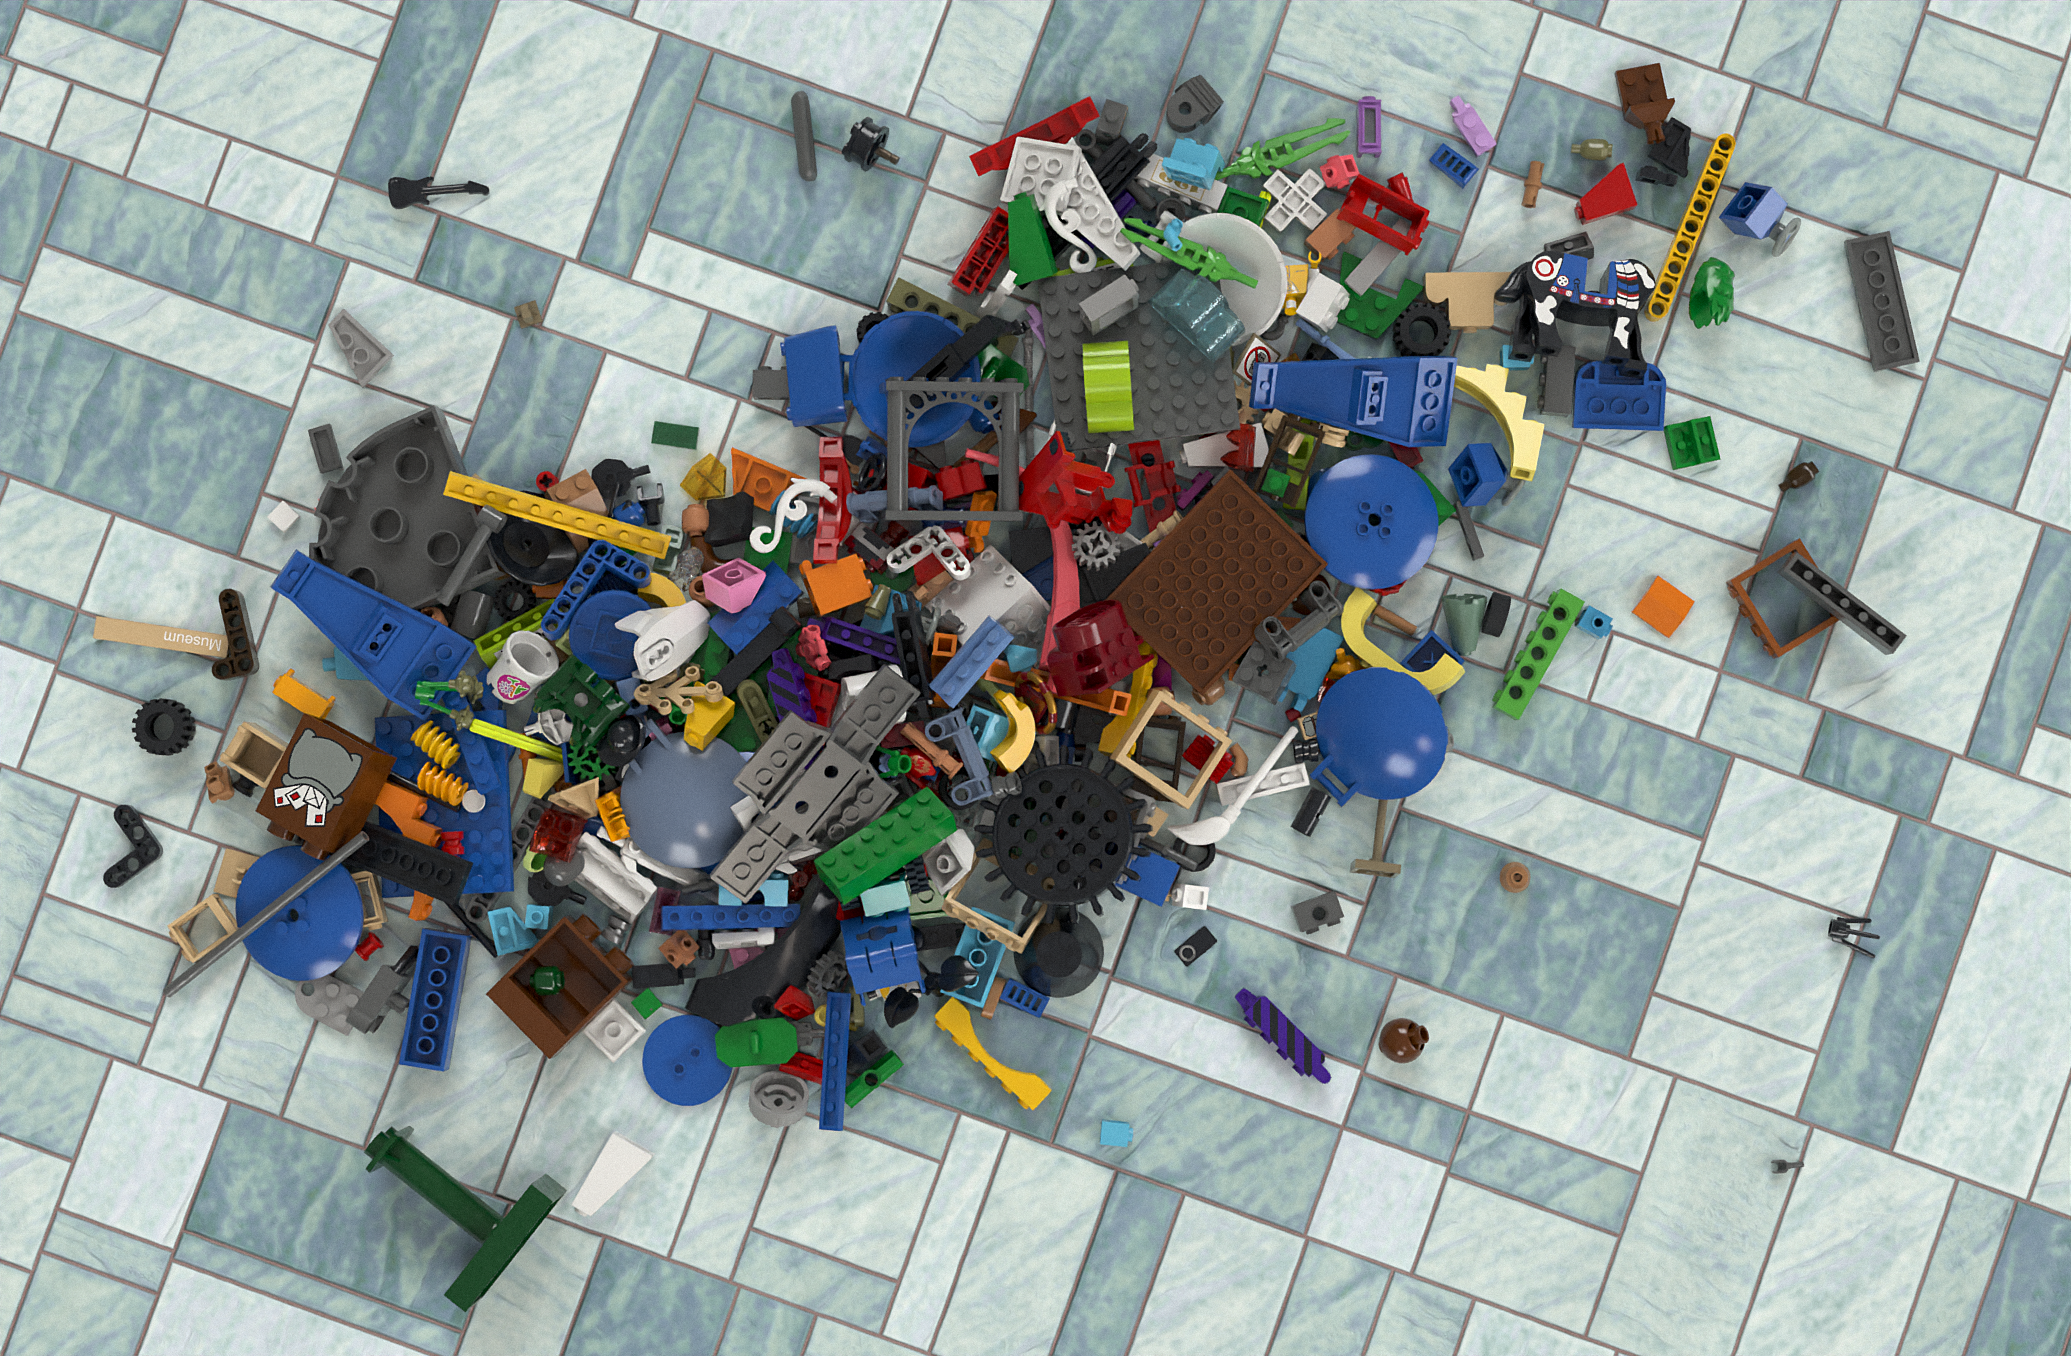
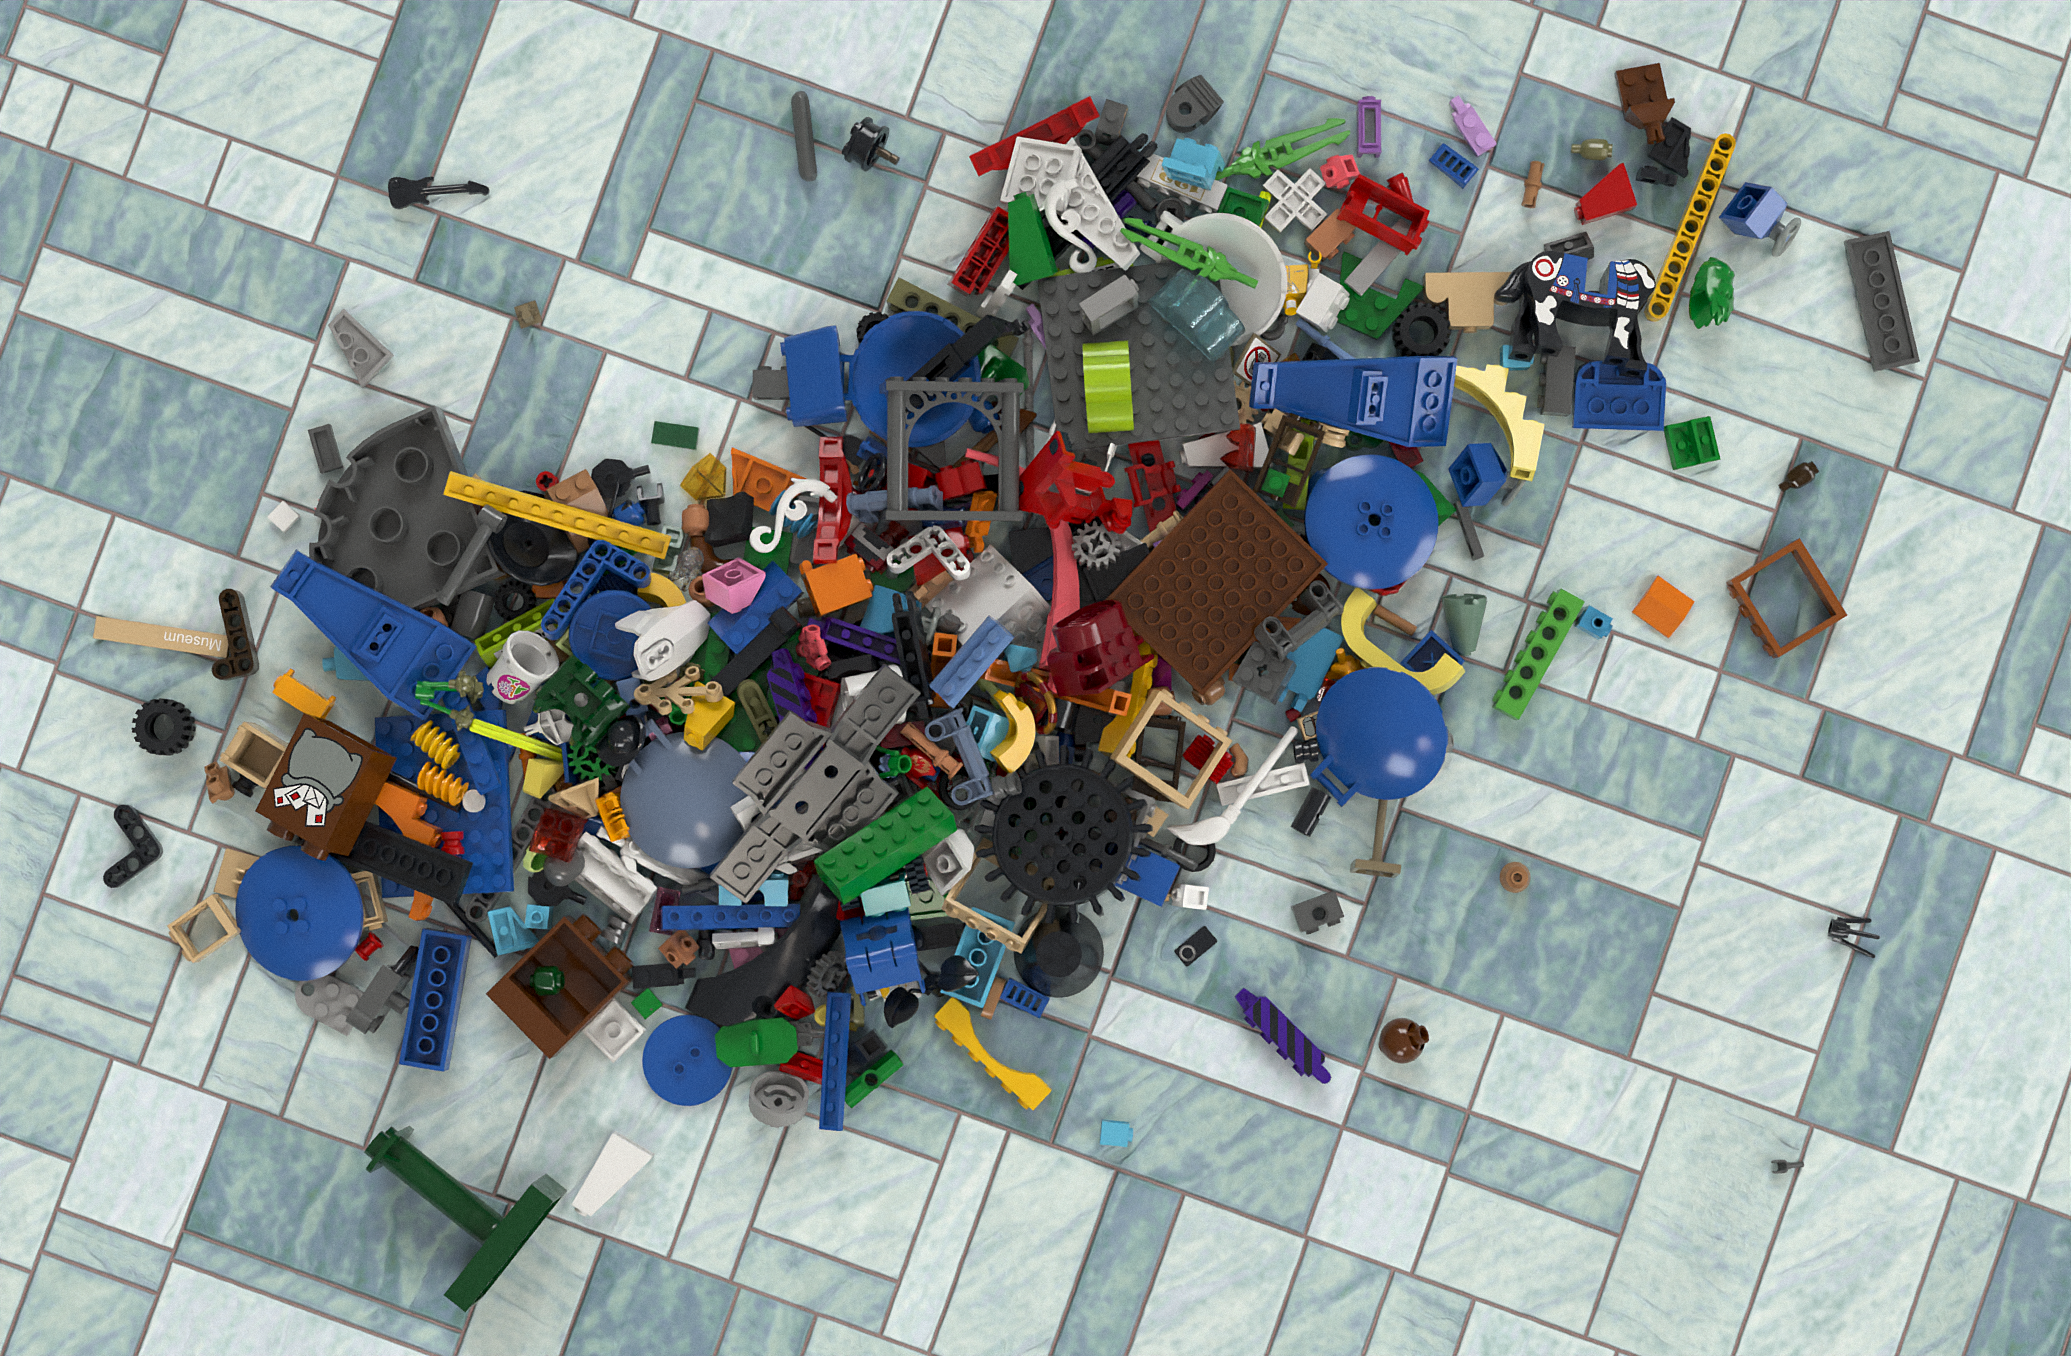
dark grey piece [163,831,369,998] -> none
olive cone [864,584,892,620] -> none
medium azure arm [1163,219,1183,251] -> none
black tyre [1481,592,1511,637] -> none
dark grey brick [1777,552,1907,655] -> none

